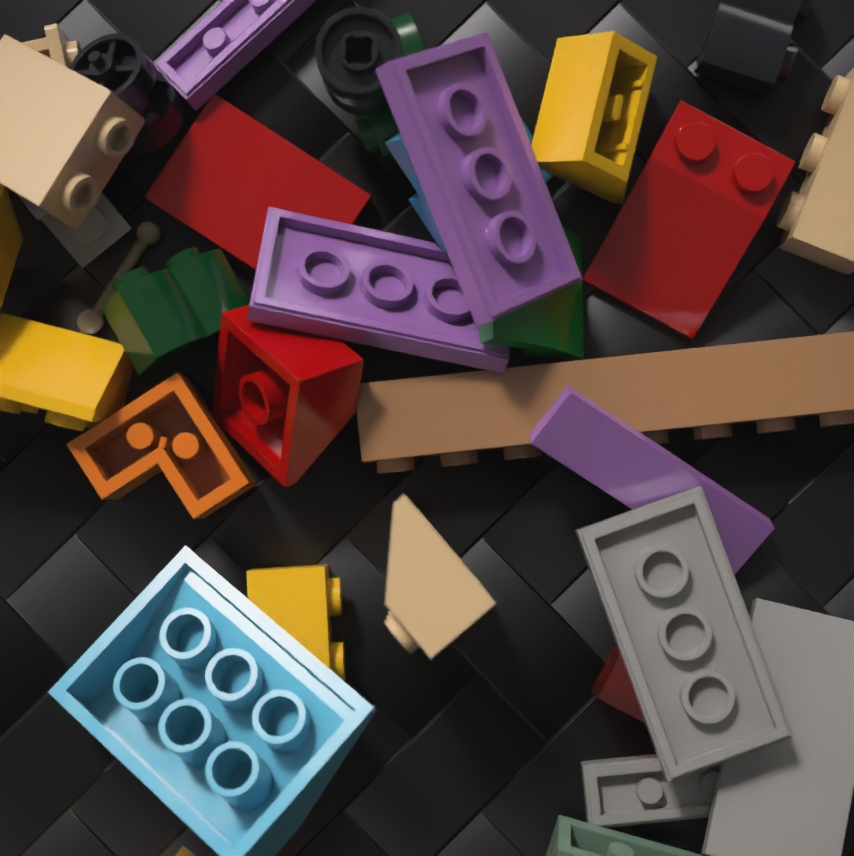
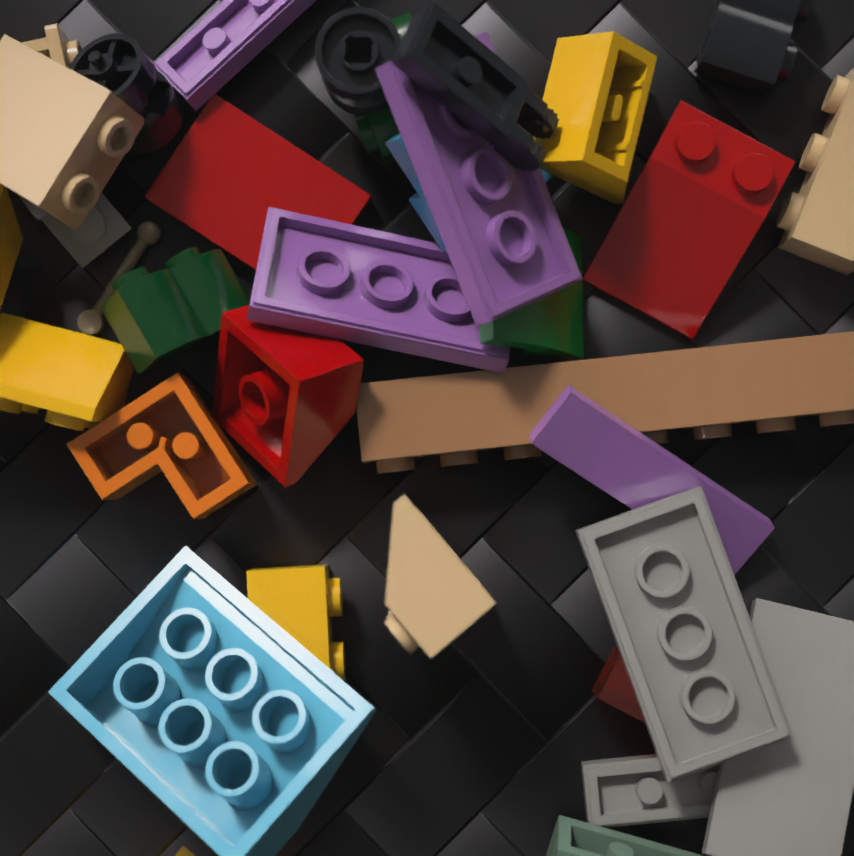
none -> black hinge [391,1,559,172]

